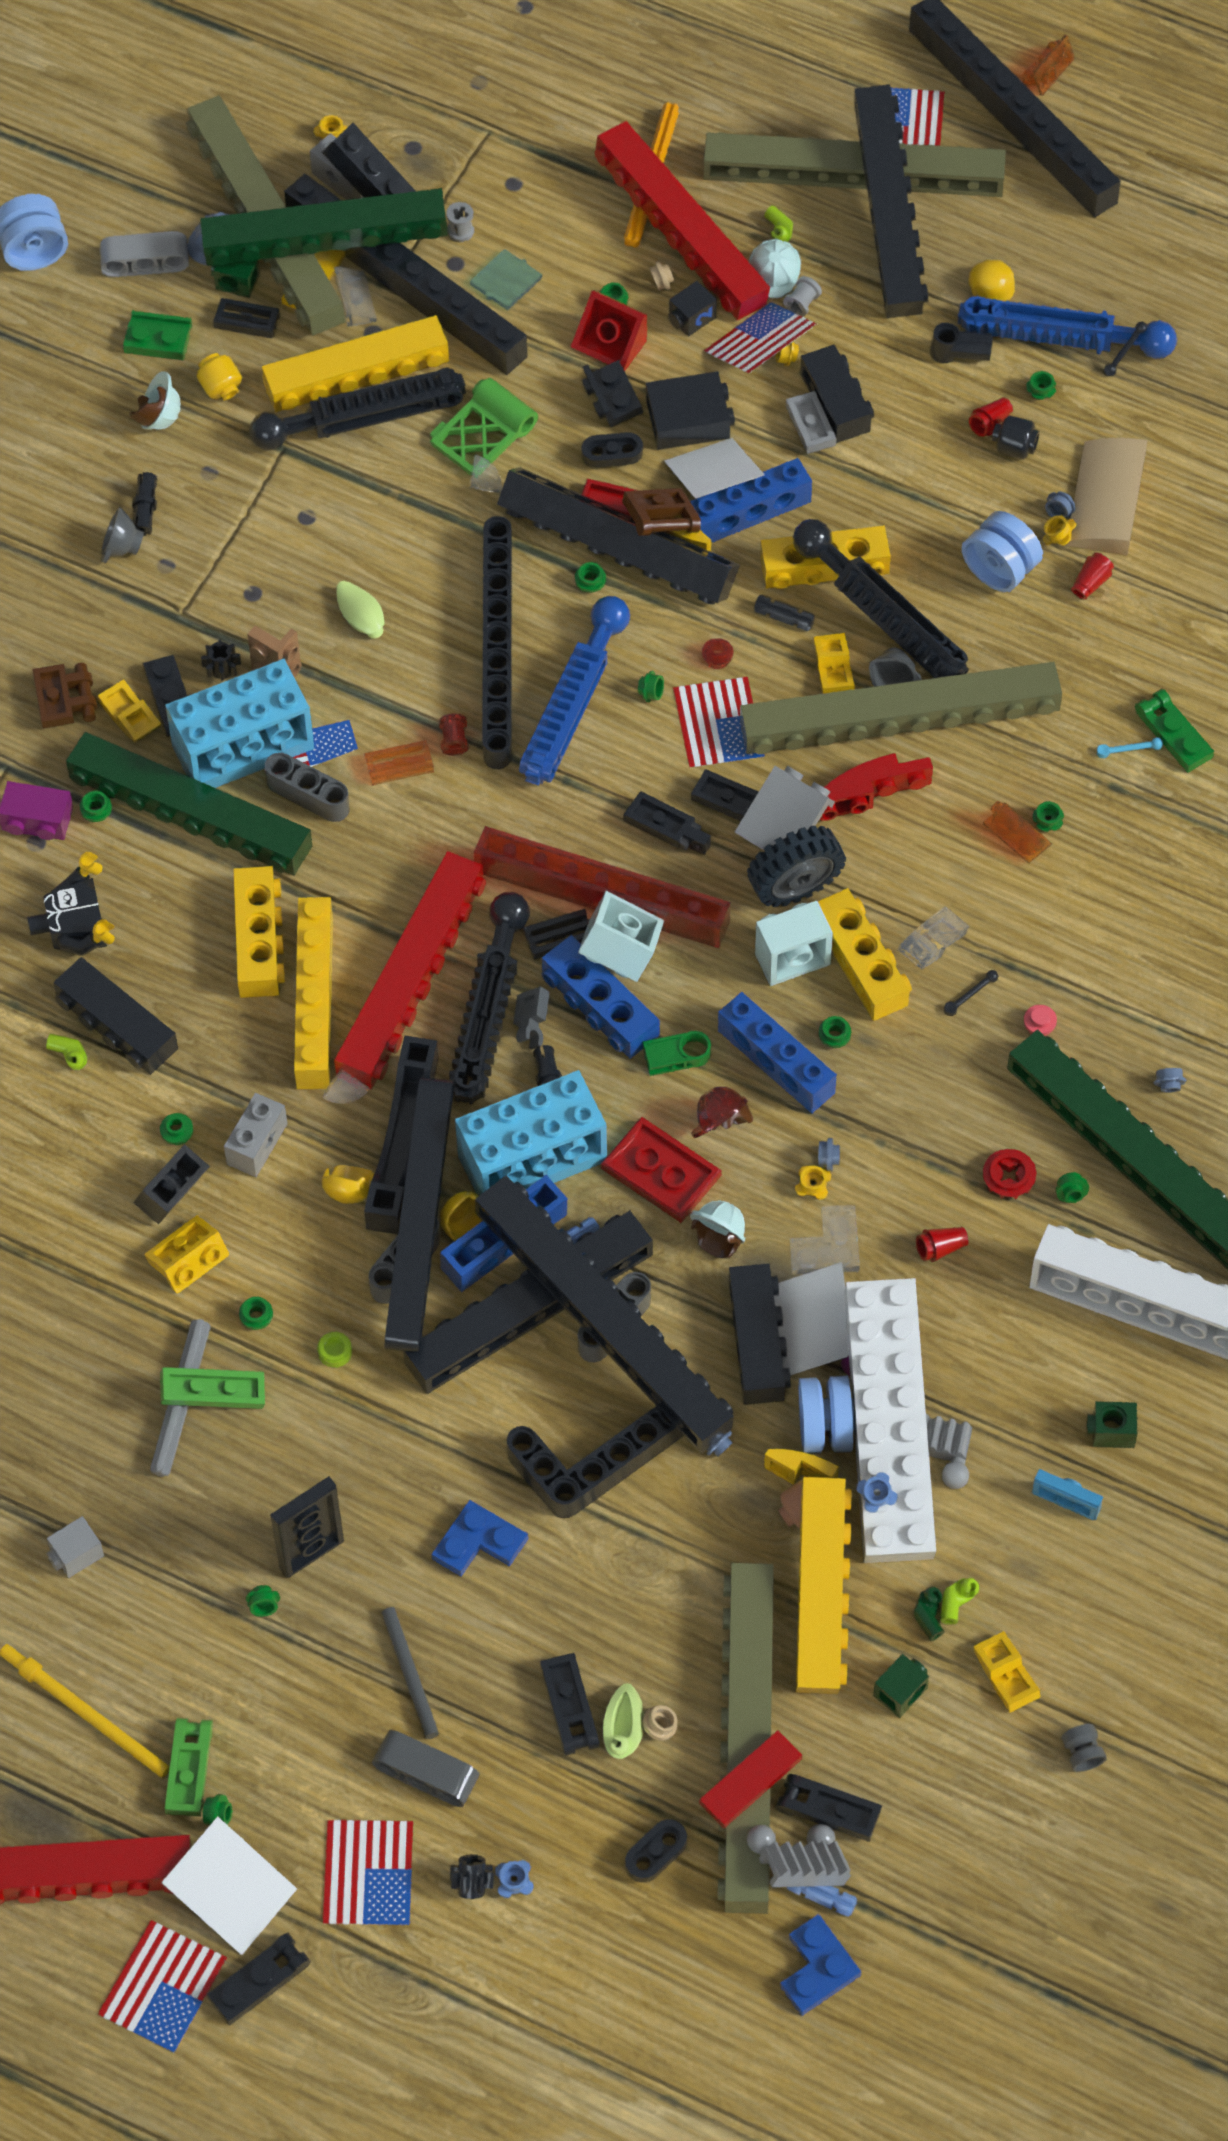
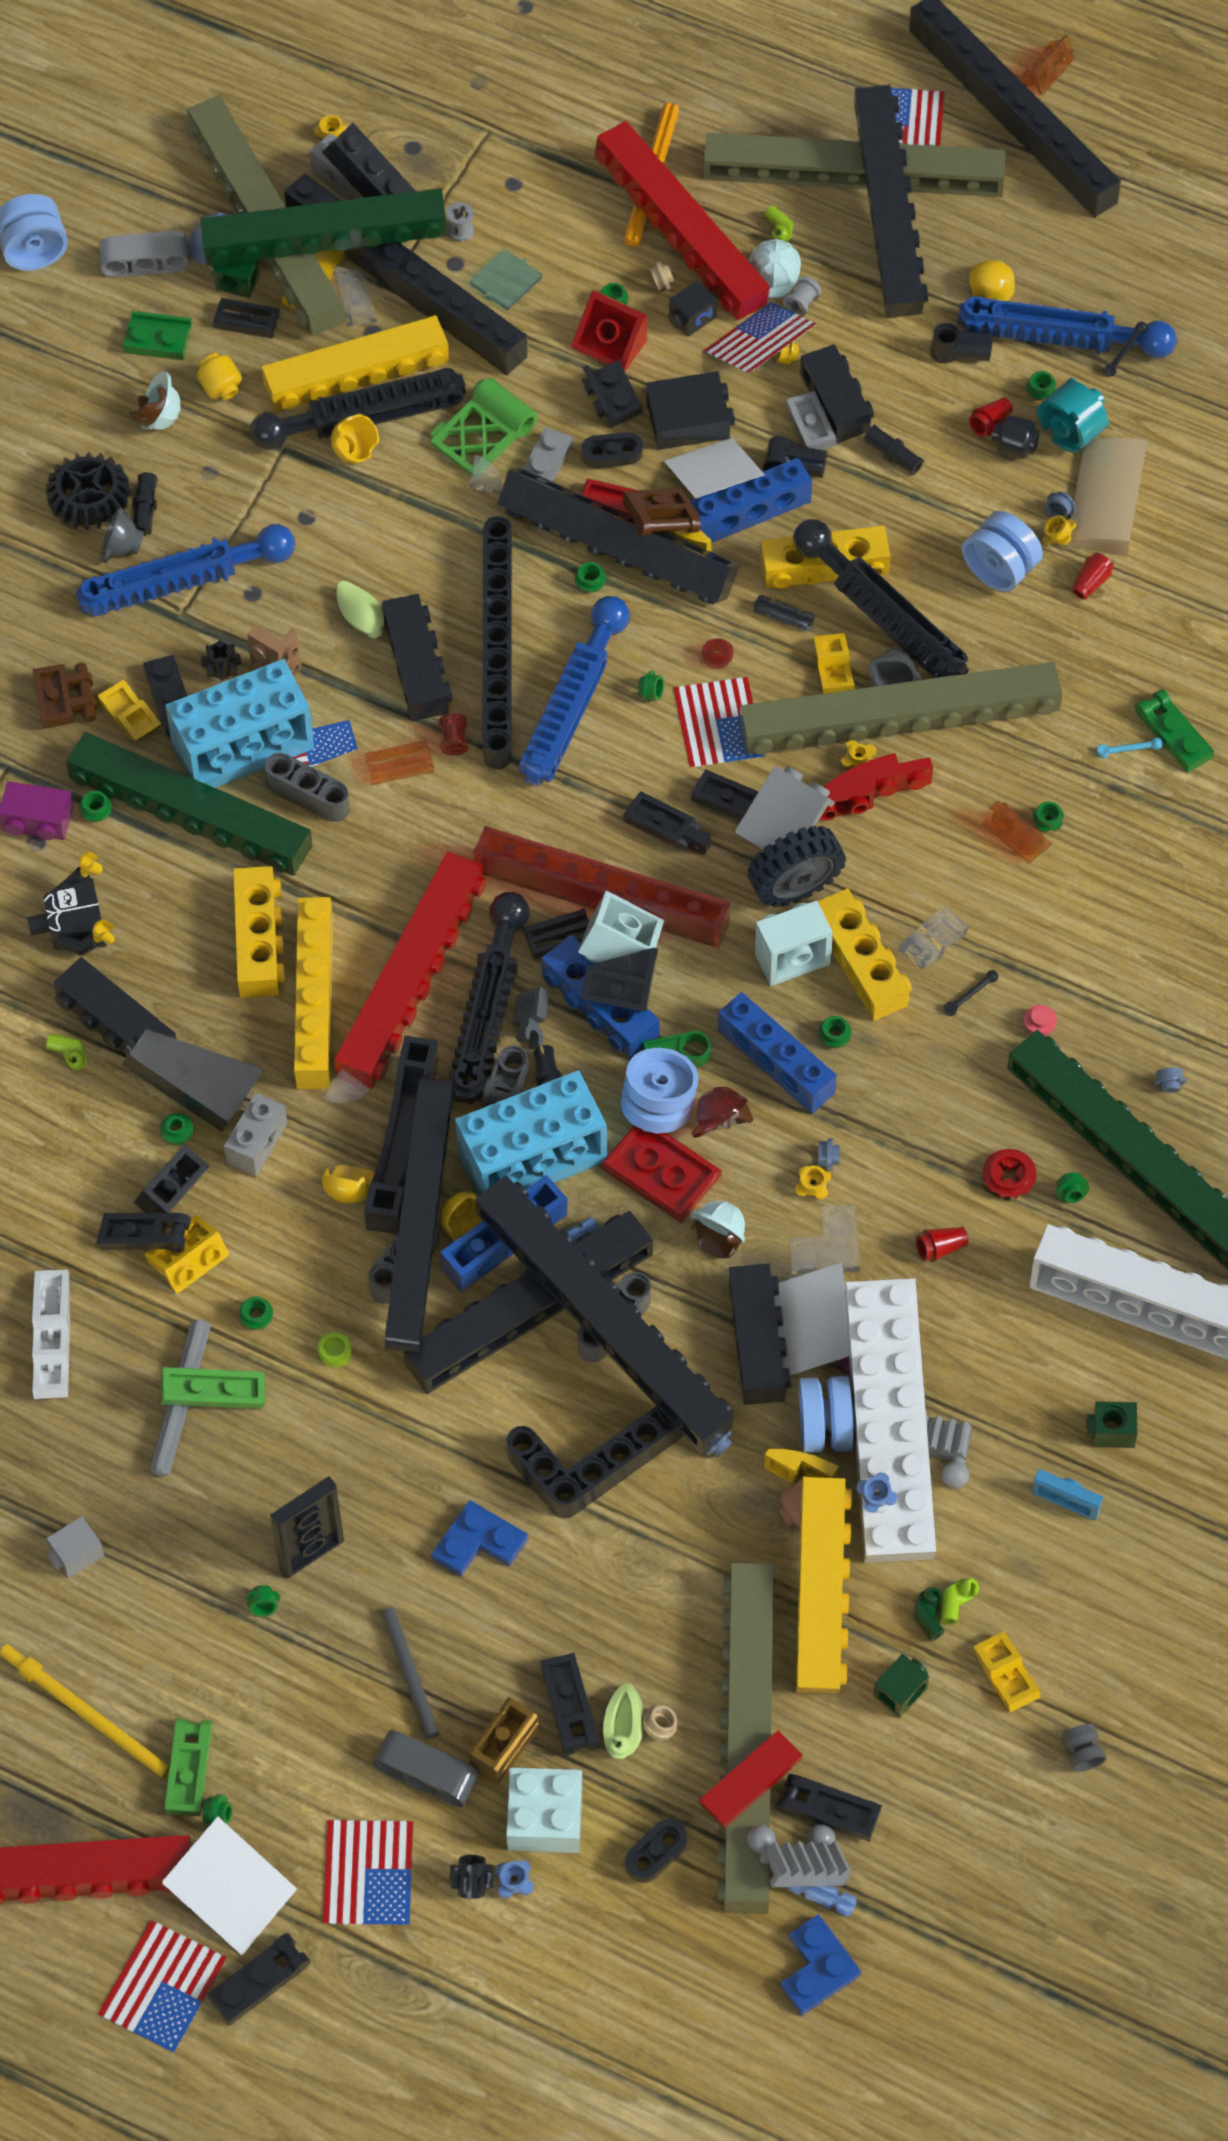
none -> white slope [32,1269,70,1399]
none -> black gear [46,451,130,531]
none -> blue gear [76,524,296,616]
none -> black plate [96,1212,191,1252]
none -> black slope [122,1029,263,1132]
none -> yellow hair [330,414,379,465]
none -> black brick [382,593,452,722]
none -> pearl gold brick [468,1697,539,1785]
none -> dark grey piece [482,1045,529,1105]
none -> light aqua brick [507,1768,583,1853]
none -> light grey plate [524,427,573,482]
none -> black wing [581,947,659,1012]
none -> light blue wheel [620,1047,699,1133]
none -> black piece [763,436,827,478]
none -> yellow plate [841,740,877,770]
none -> black pin [864,424,924,476]
none -> teal brick [1037,378,1109,453]

